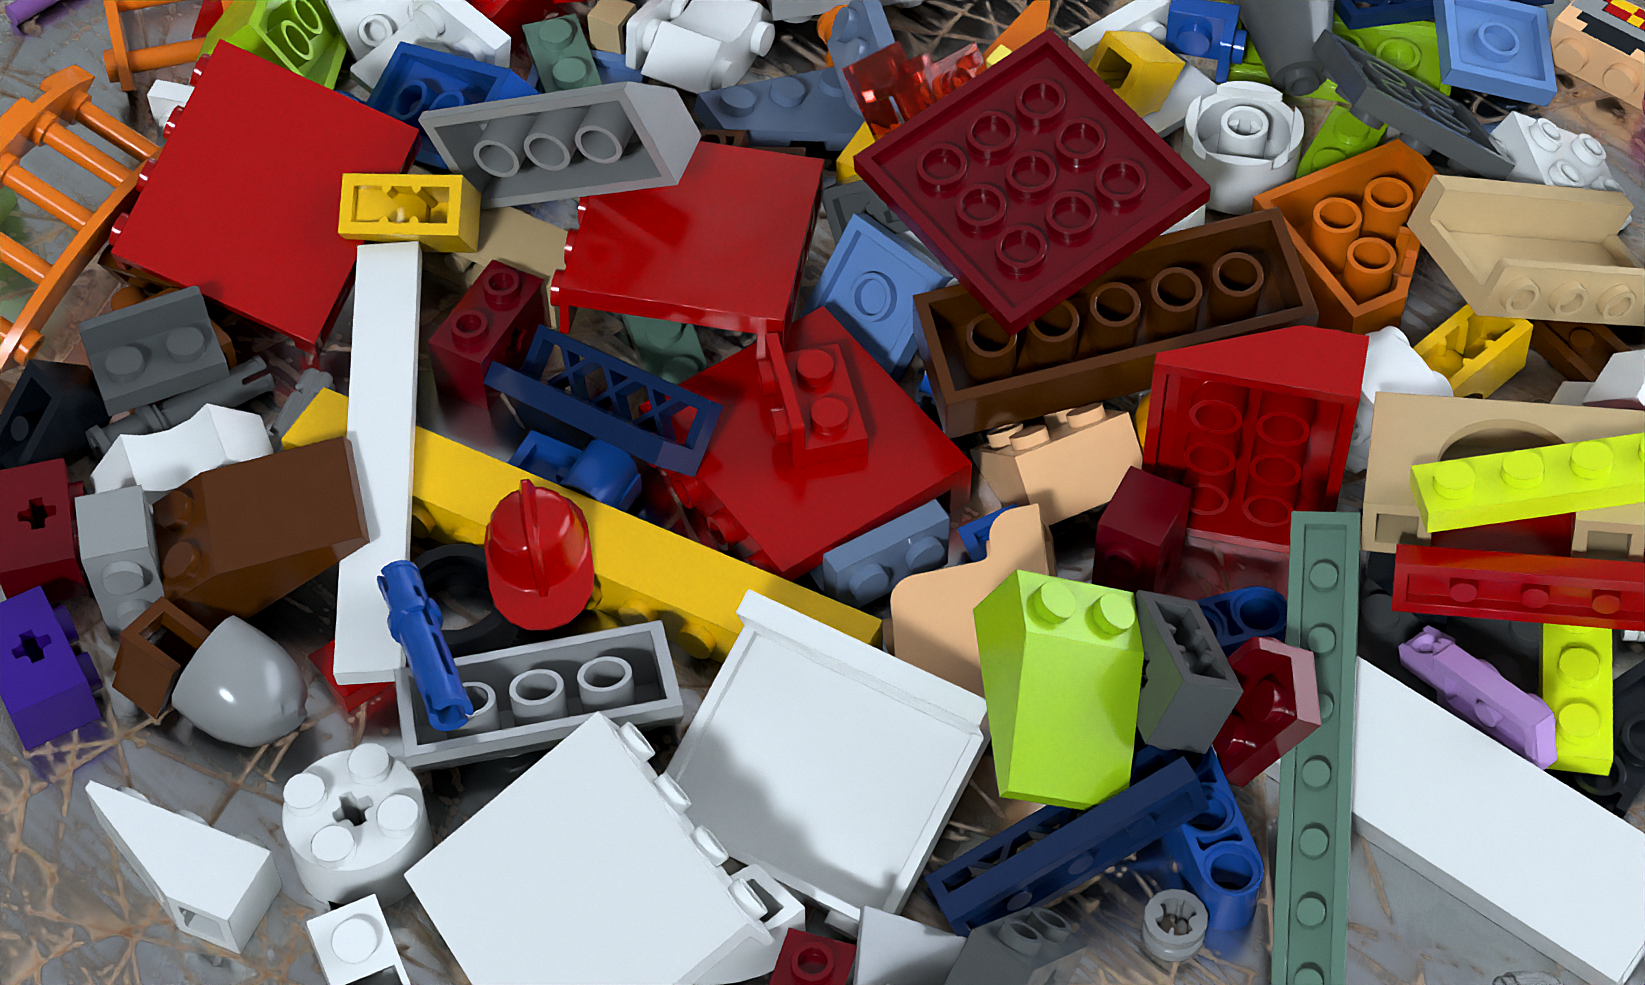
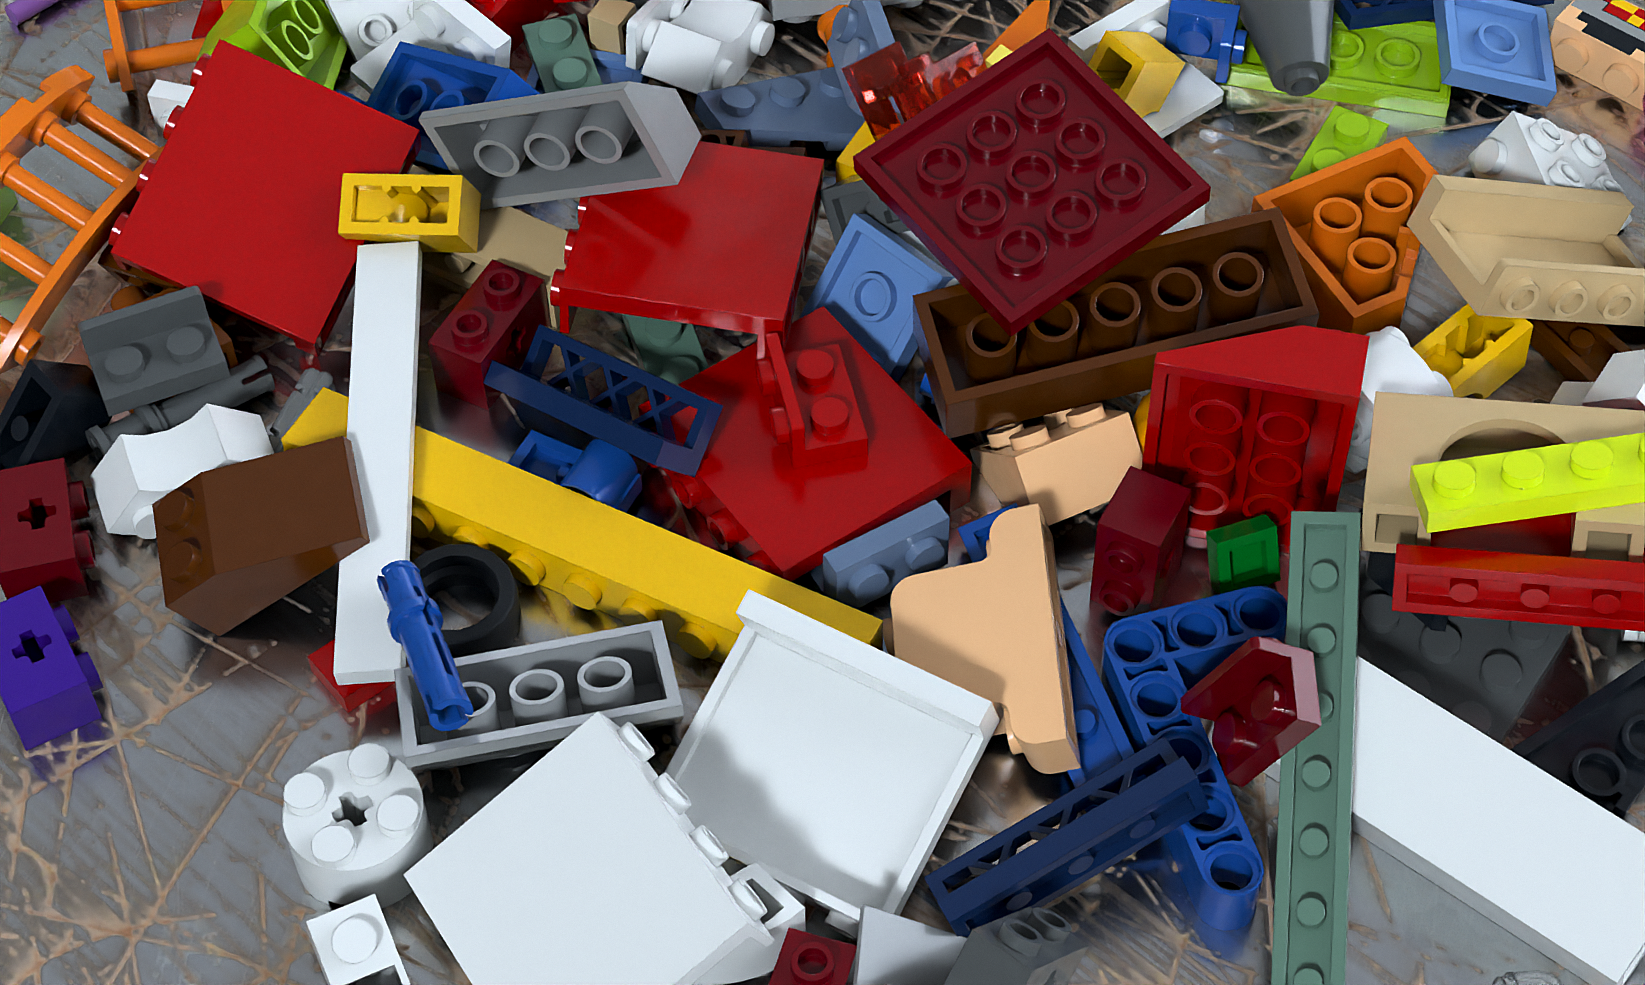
light grey brick [75,484,164,637] -> none
white slope [85,780,283,954] -> none
reddish brown window [112,596,212,720] -> none
light grey piece [172,615,308,748] -> none
red piece [484,479,594,630] -> none
lime slope [973,569,1144,811] -> none
dark grey brick [1134,590,1244,754] -> none
light grey bush [1142,889,1208,962] -> none
white brick [1181,81,1304,215] -> none
dark grey plate [1312,29,1515,181] -> none
lavender hinge [1399,625,1557,770] -> none
neon yellow plate [1538,623,1613,776] -> none
none -> green plate [1206,514,1281,594]

